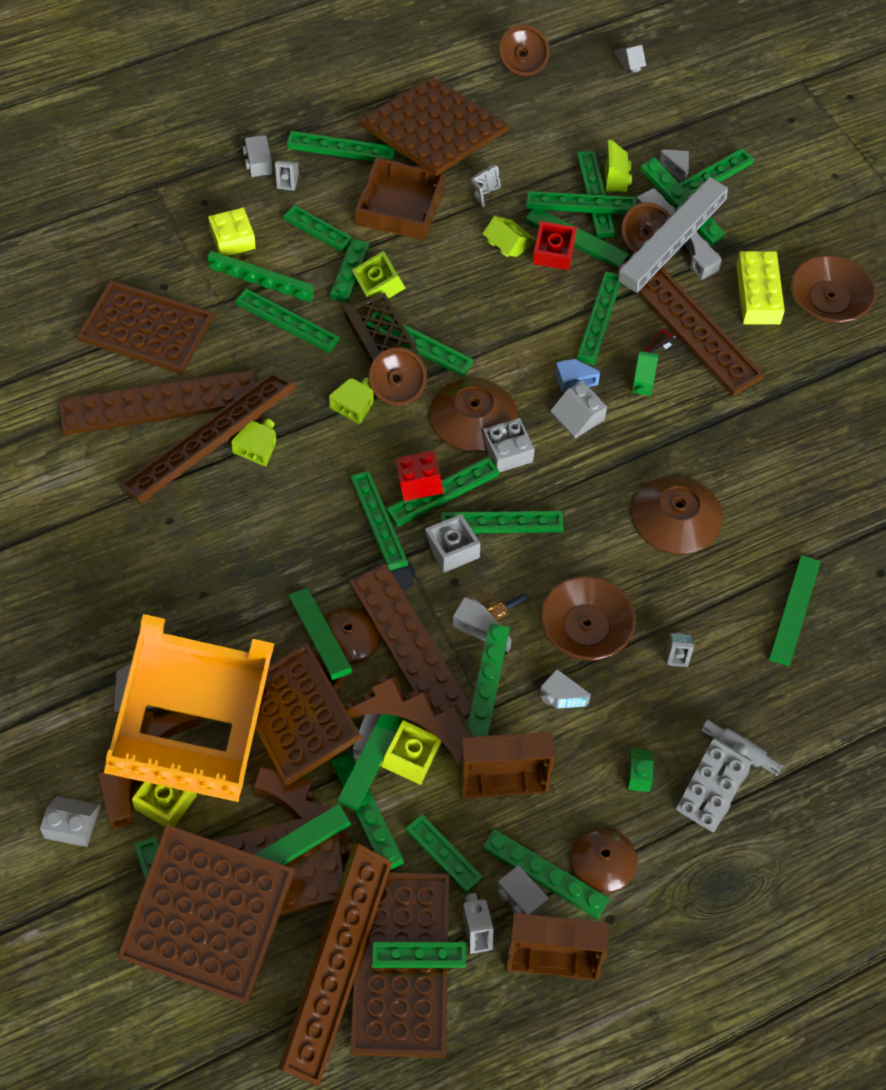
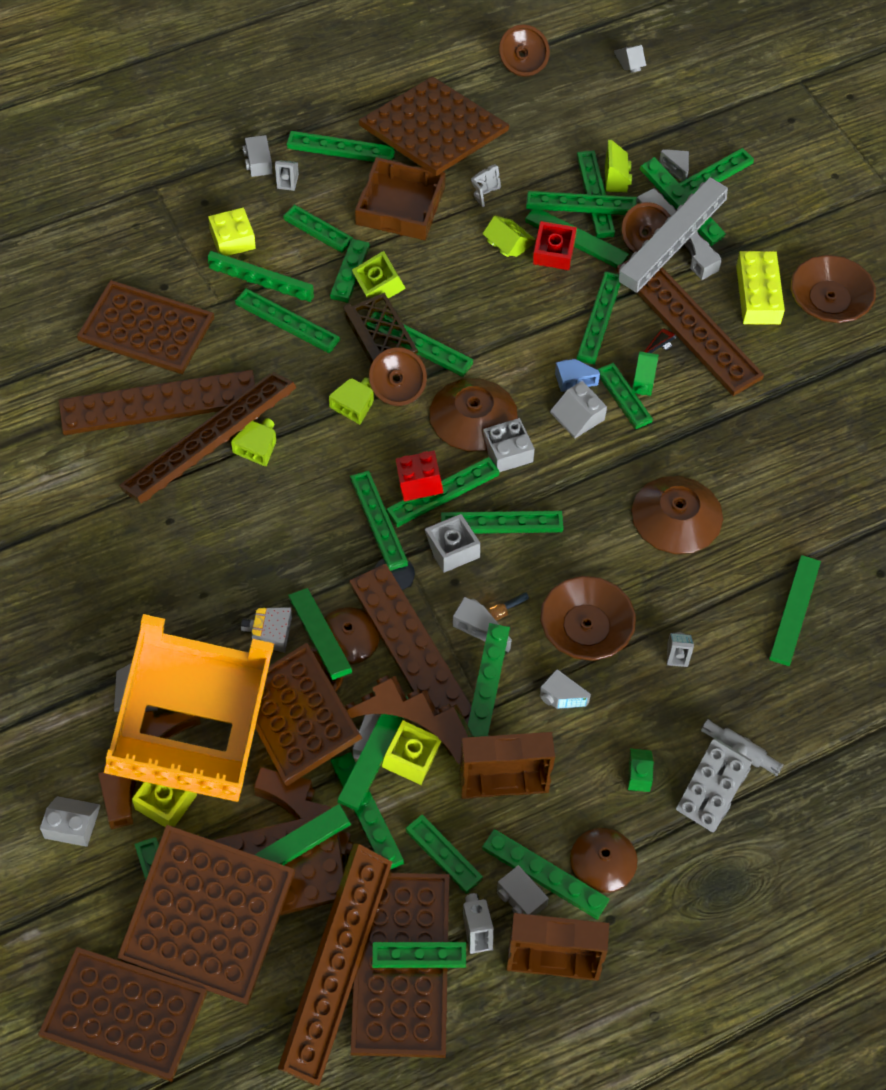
none -> reddish brown plate [38,947,207,1082]
none -> light grey torso [241,608,292,653]
none -> green tile [597,362,653,430]

